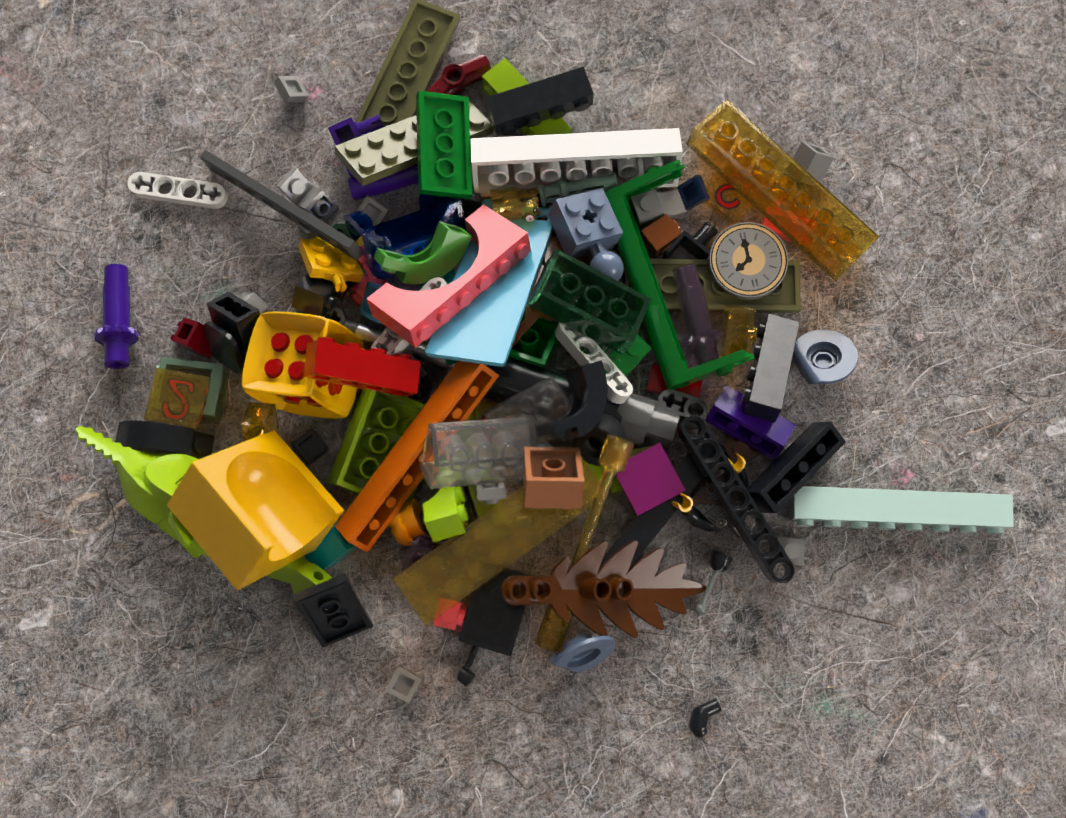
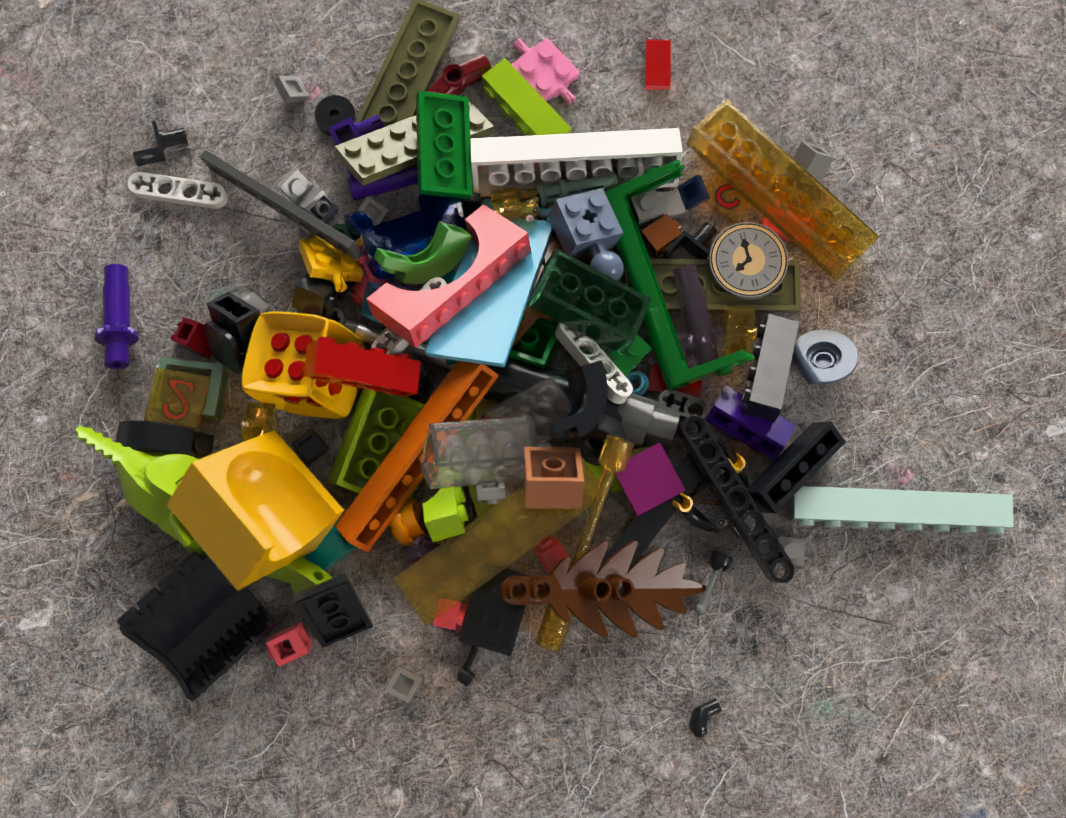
black brick [485,66,594,136] -> none
sand blue hat [549,634,616,673] -> none
none -> black hinge [117,551,276,702]
none -> black bracket [133,120,188,166]
none -> coral brick [266,620,313,667]
none -> black piece [315,95,356,136]
none -> bright pink plate [512,38,580,106]
none -> coral brick [534,536,571,574]
none -> medium azure plate [626,371,649,396]
none -> red tile [645,39,671,90]

